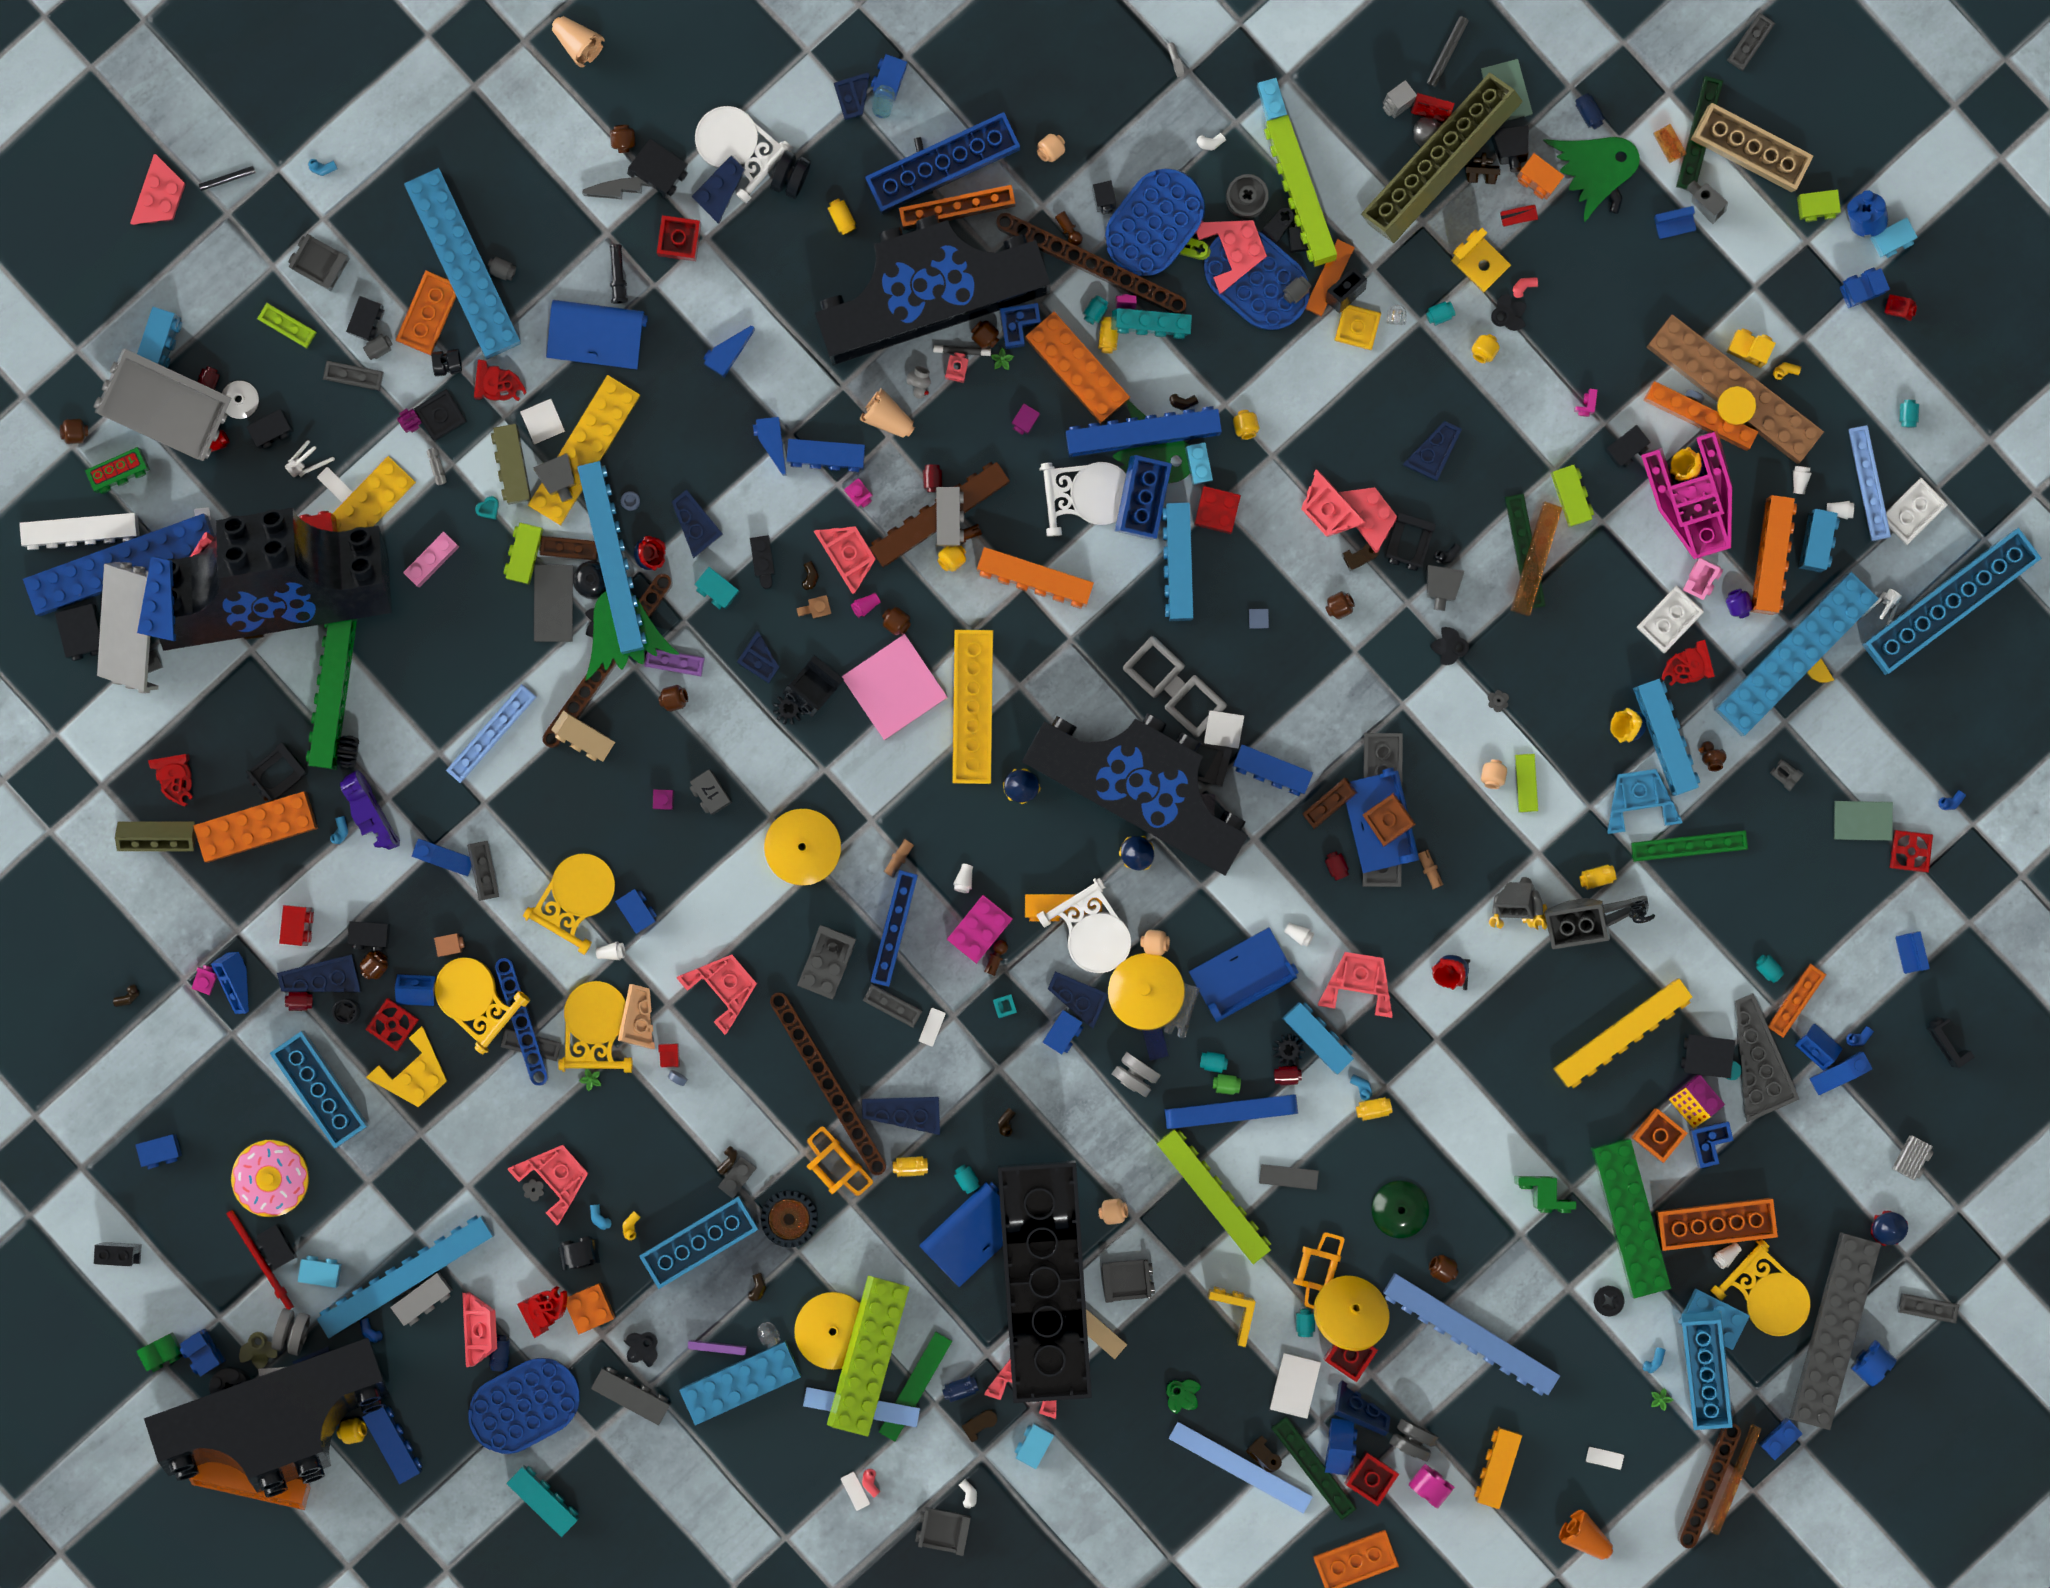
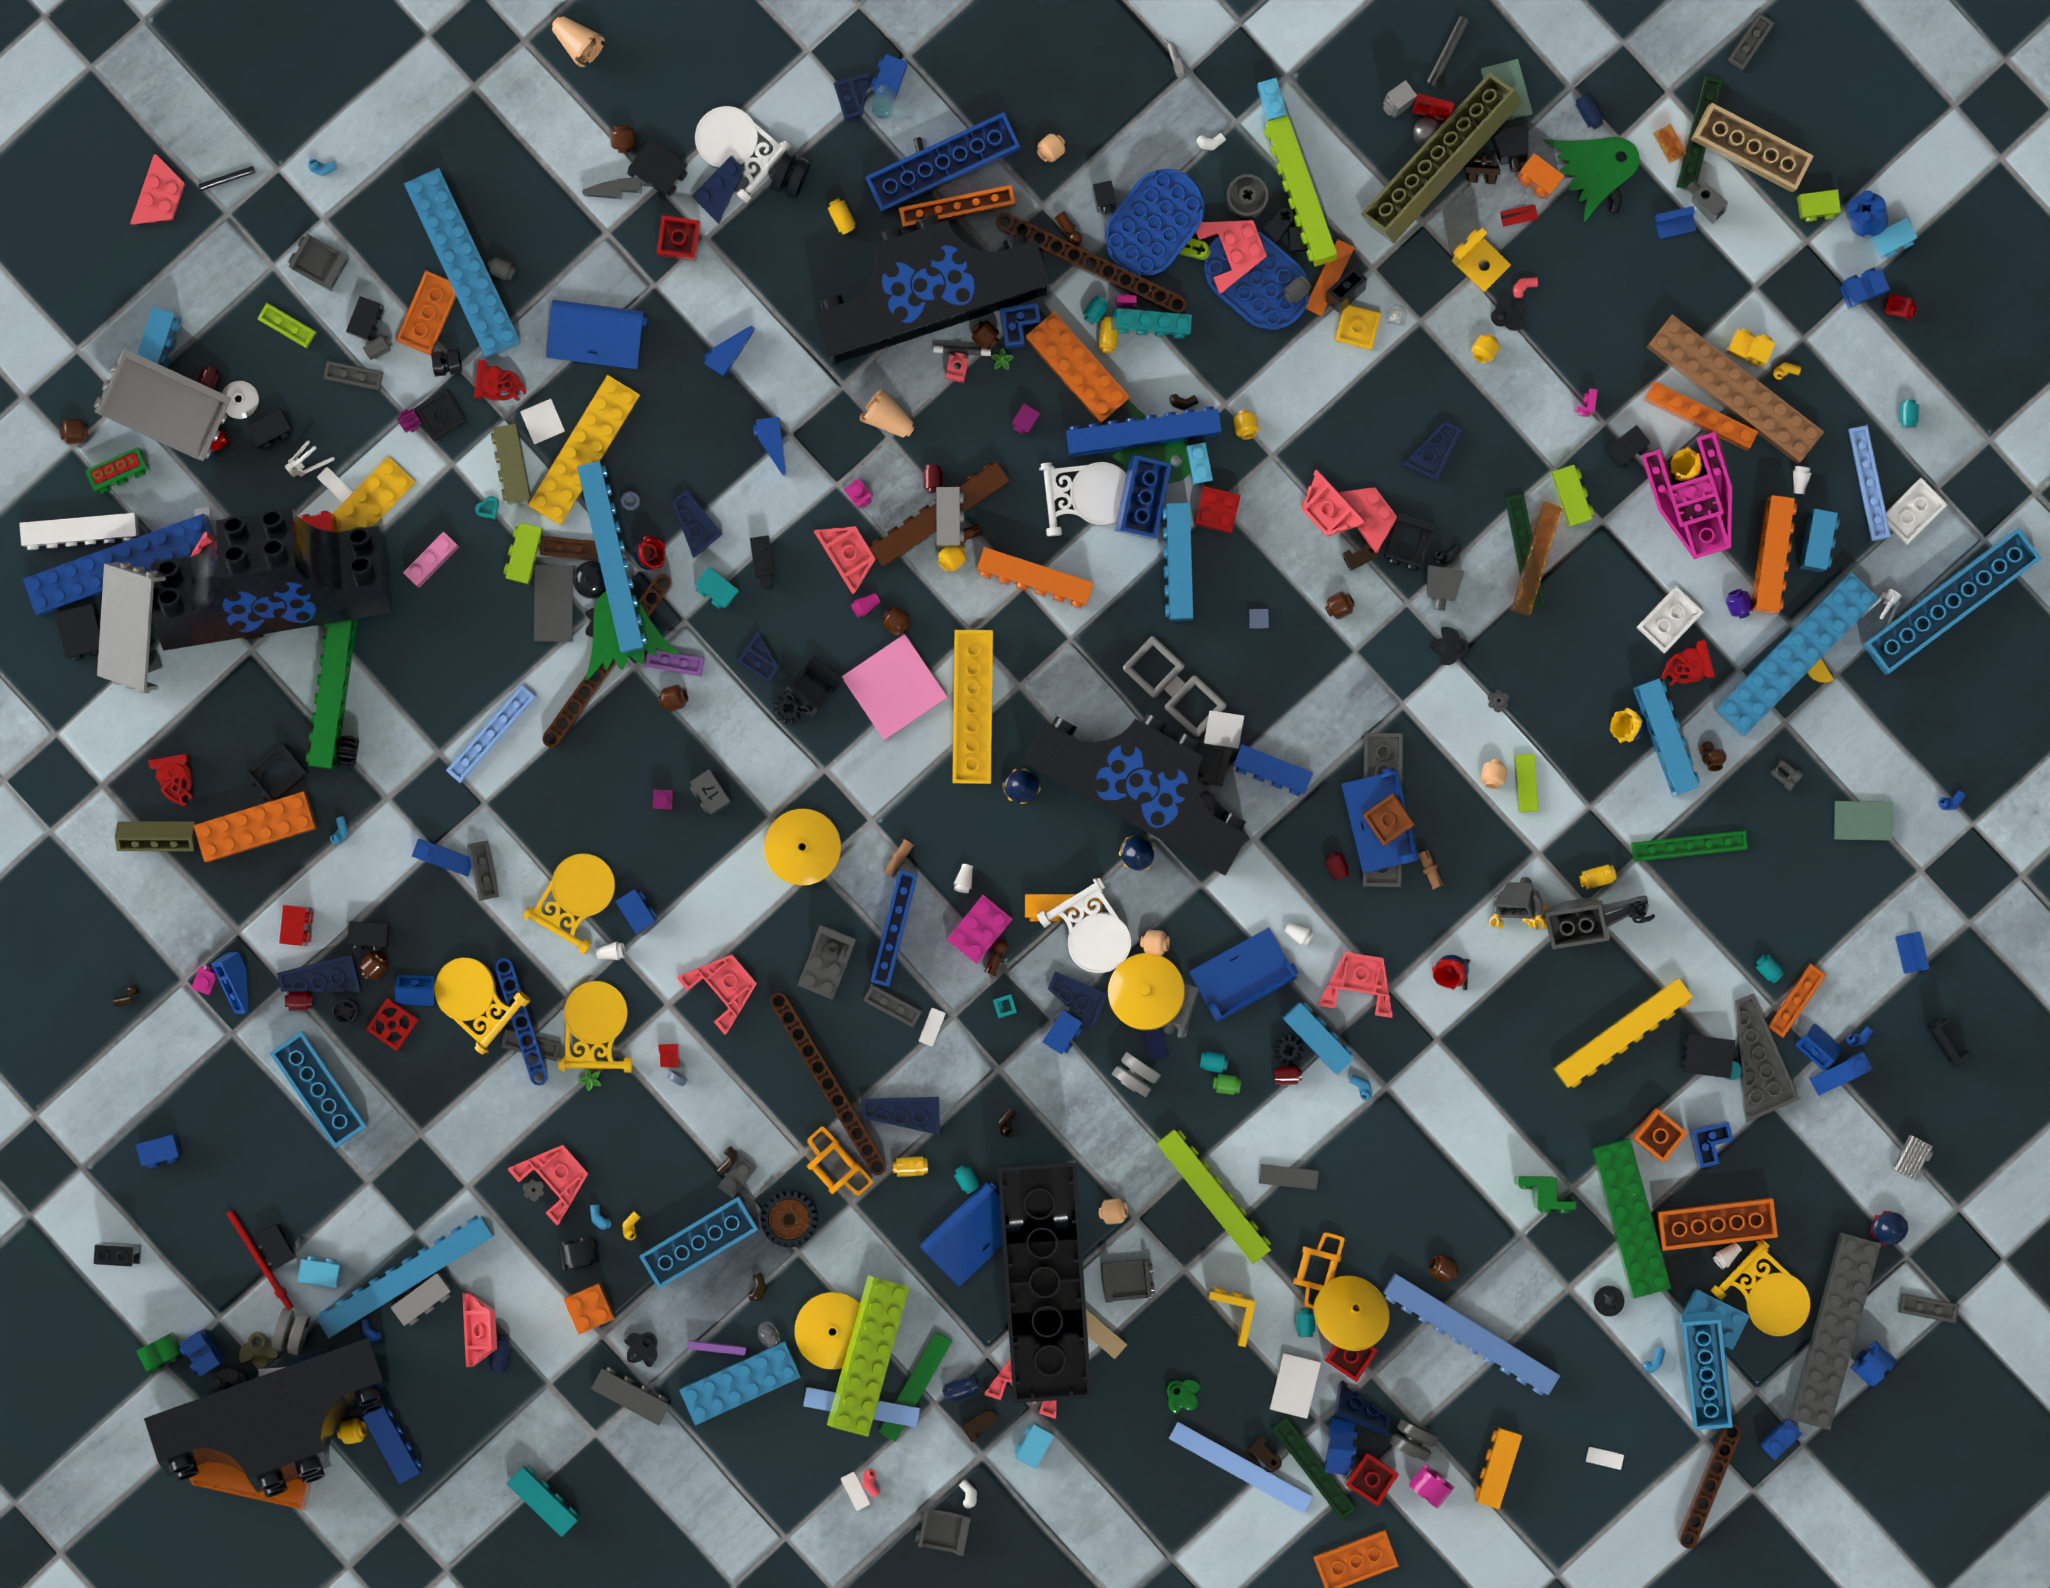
blue wing [137,557,176,641] -> none
bright pink dish [231,1140,309,1217] -> none
dark purple piece [340,770,400,850] -> none
yellow wing [366,1026,447,1107] -> none
light grey axle [427,448,447,485] -> none
nougat brick [434,933,465,957] -> none
blue plate [468,1358,580,1454] -> none
red piece [517,1286,567,1338] -> none
dark grey torso [533,453,576,502] -> none
tan brick [551,711,615,762] -> none
black pin [610,244,628,304] -> none
light nougat wing [618,984,655,1049] -> none
blue brick [786,439,865,472] -> none
medium nougat plate [797,595,831,619] -> none
dark brown arm [802,561,819,590] -> none
light grey animal [906,366,931,399] -> none
blue beam [1165,1094,1298,1129] -> none
reddish brown tile [1302,778,1358,829] -> none
yellow head [1356,1097,1392,1121] -> none
dark green dish [1371,1181,1429,1238] -> none
teal brick [1426,301,1456,326] -> none
orange cone [1559,1510,1613,1560] -> none
dark azure wing [1607,769,1682,834] -> none
bright green plant [1651,1388,1673,1411] -> none
slope [1668,1074,1725,1129] -> none
bright pink cylinder [1683,557,1723,600] -> none
sand blue tile [1685,390,1704,404] -> none
clear orange tile [1709,1424,1761,1535] -> none
yellow tile [1717,386,1756,425] -> none
white cone [1826,501,1854,520] -> none
red piece [1890,830,1933,873] -> none

